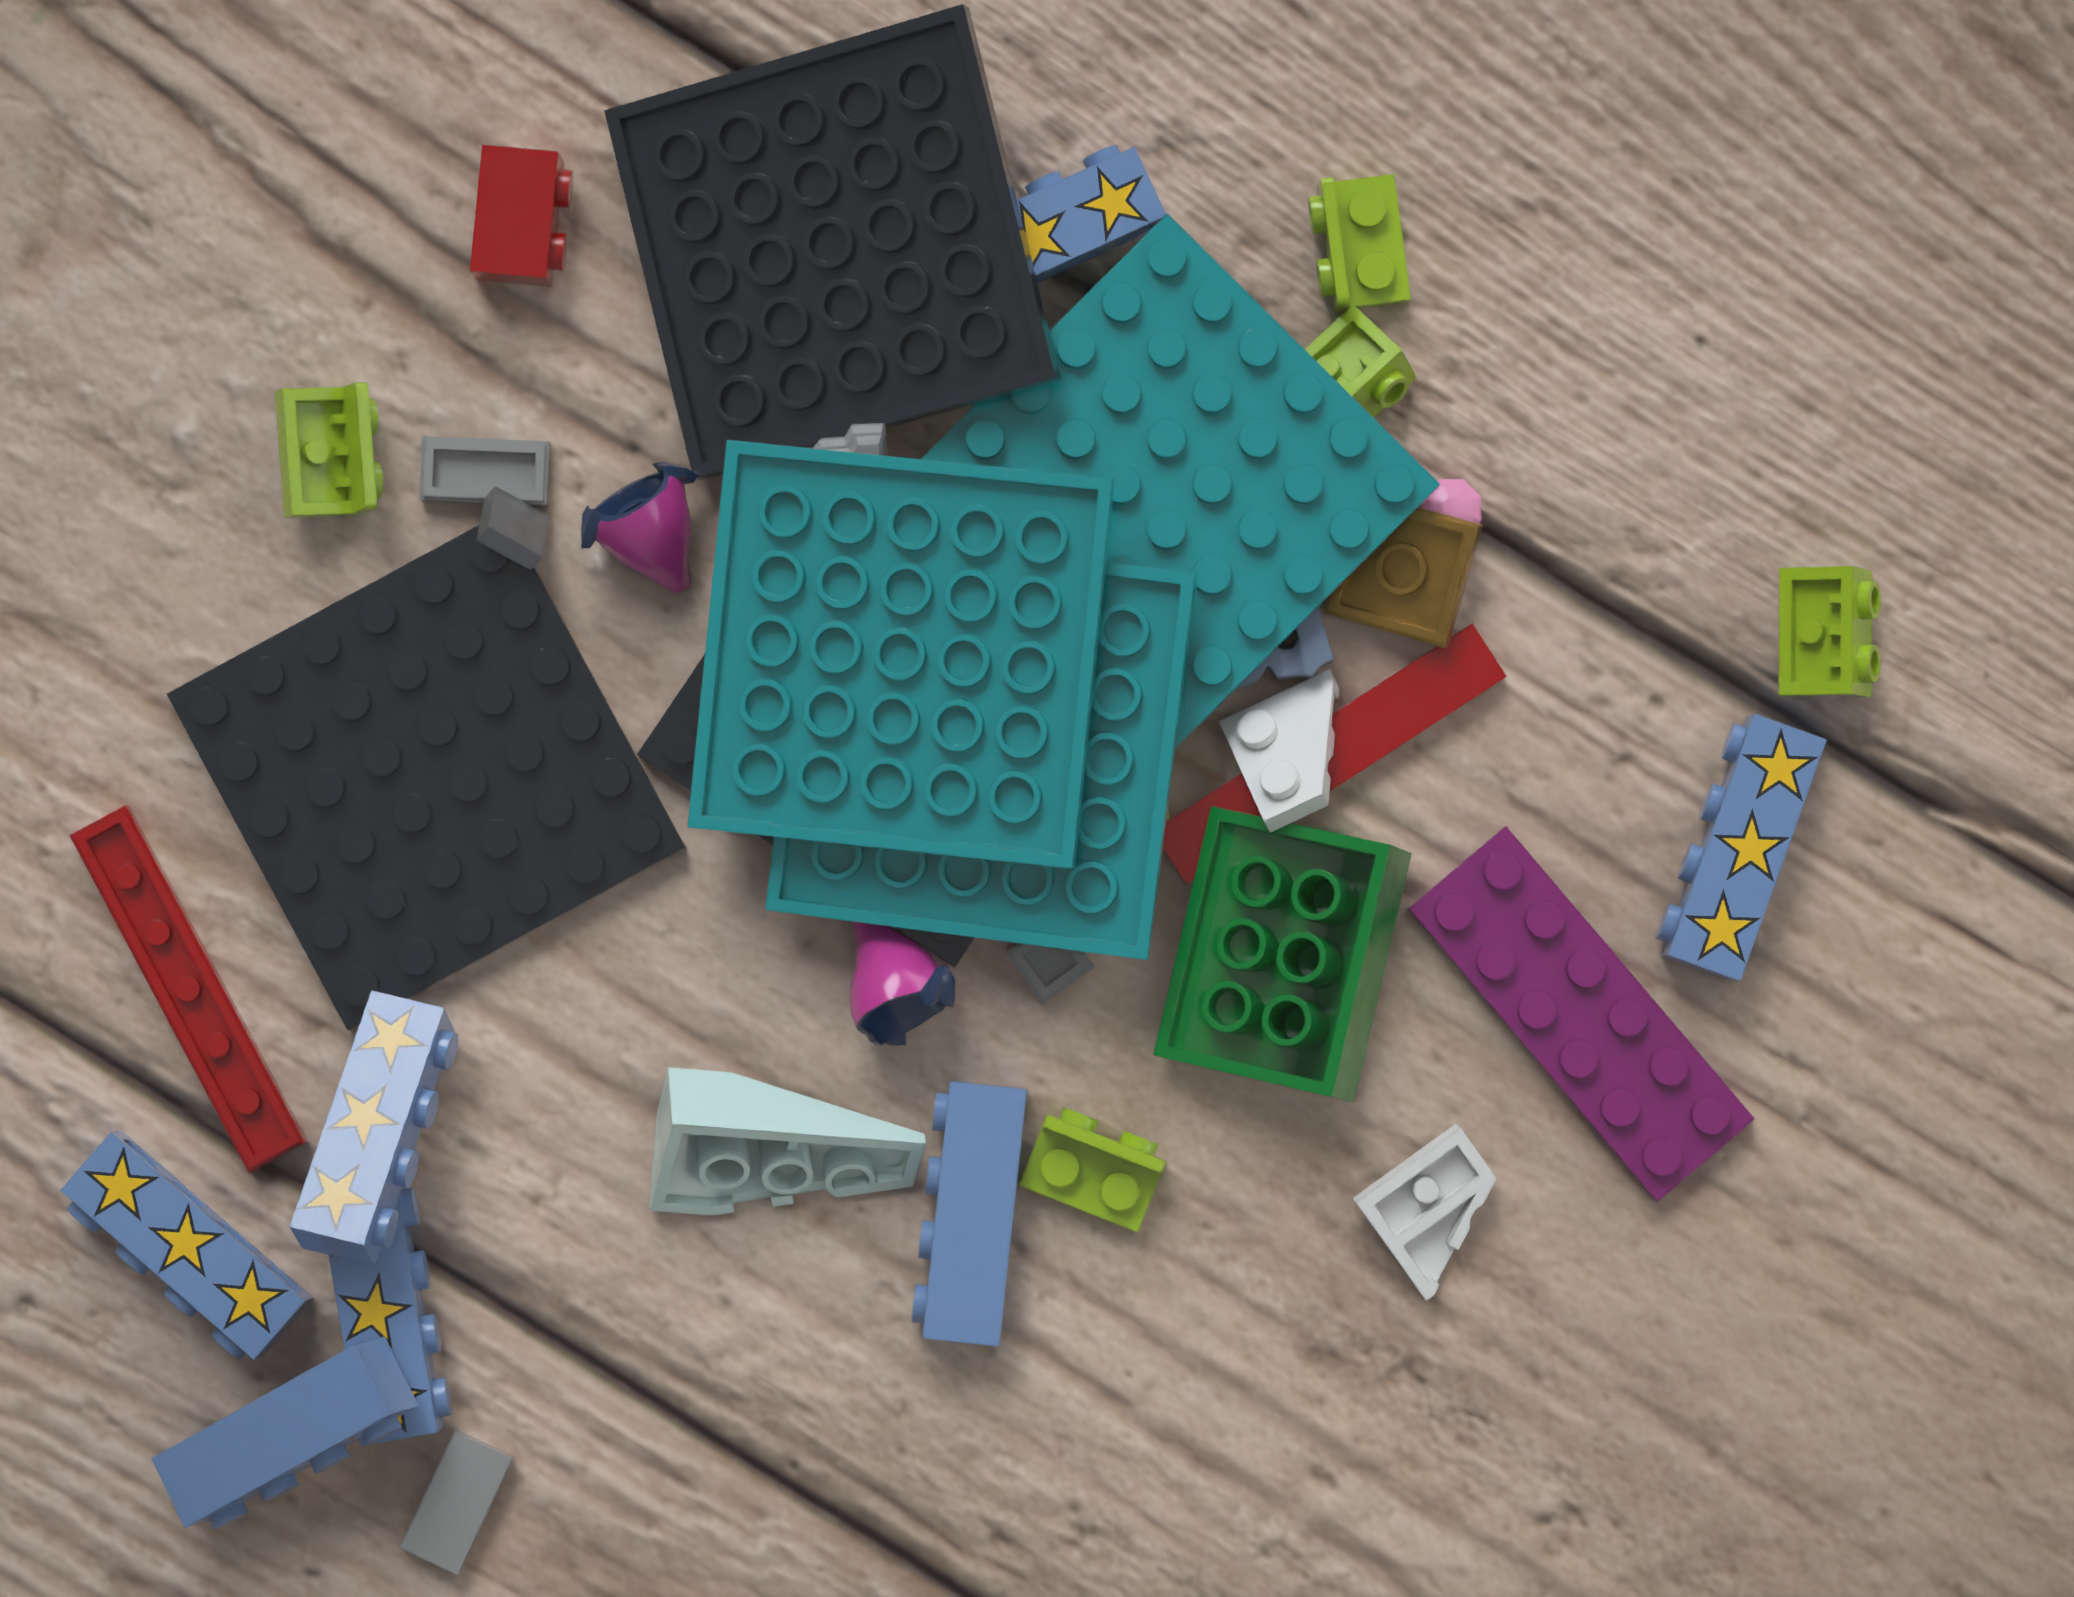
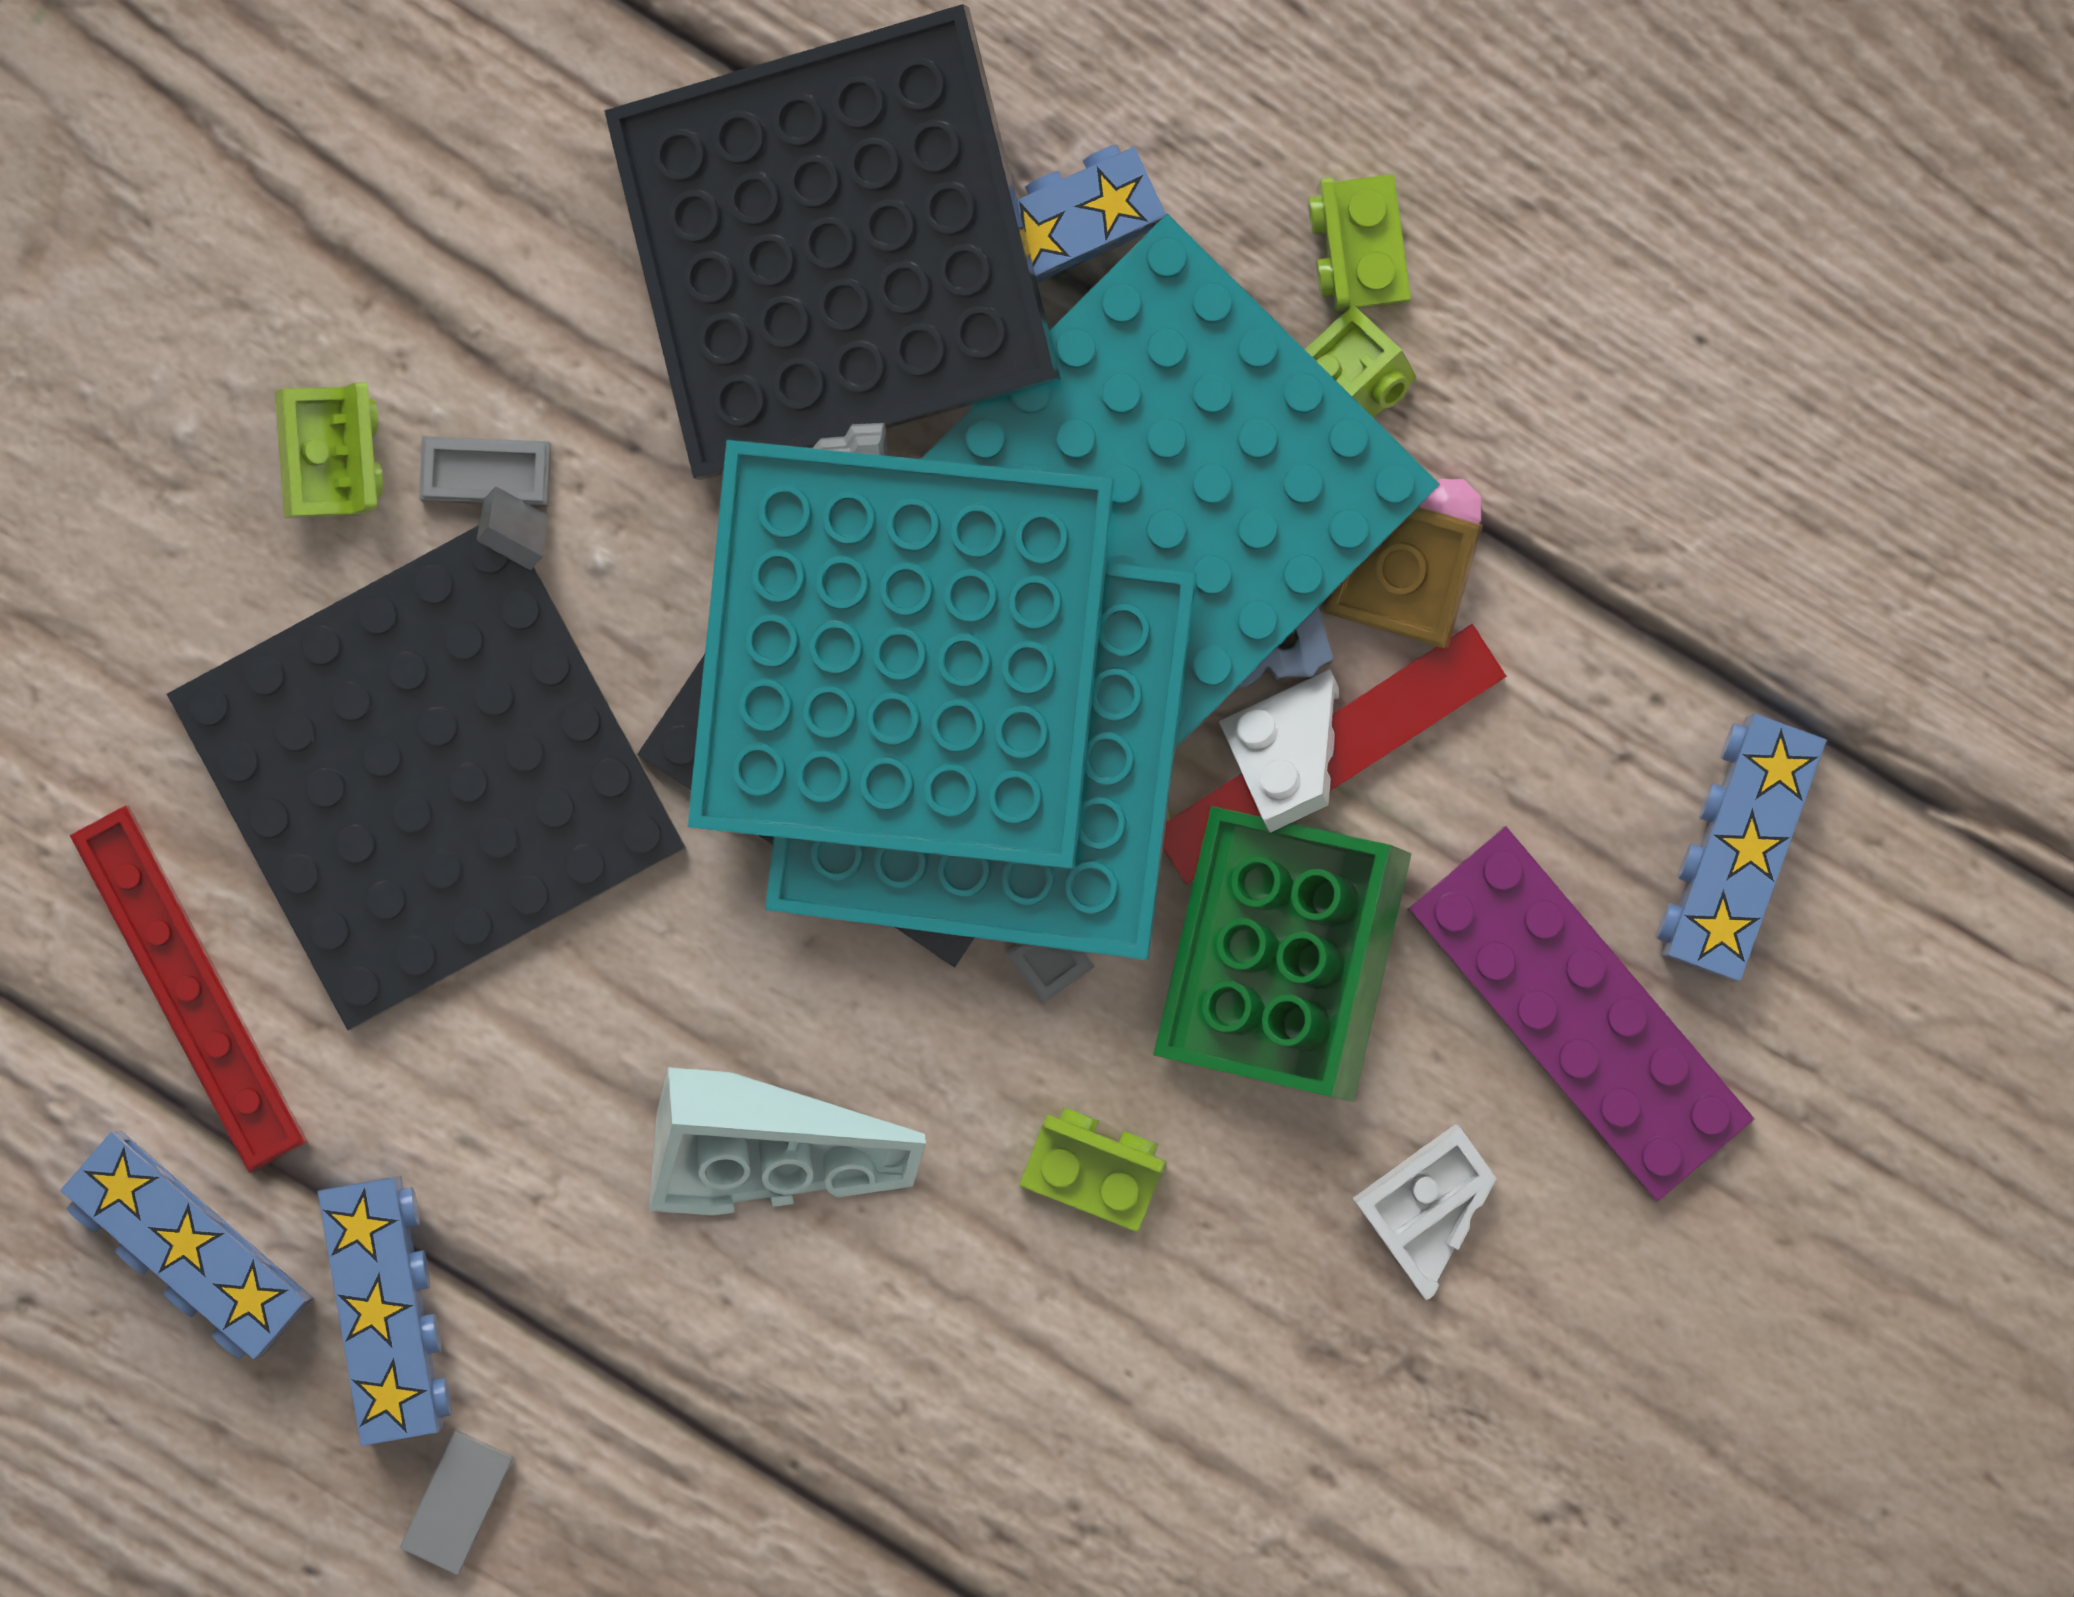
medium blue brick [151,1336,419,1530] -> none
brick [290,990,458,1266] -> none
red brick [470,144,573,287] -> none
dark pink hat [581,462,698,593] -> none
hat [849,922,955,1046] -> none
medium blue brick [911,1081,1027,1347] -> none
lime bracket [1779,566,1881,697] -> none

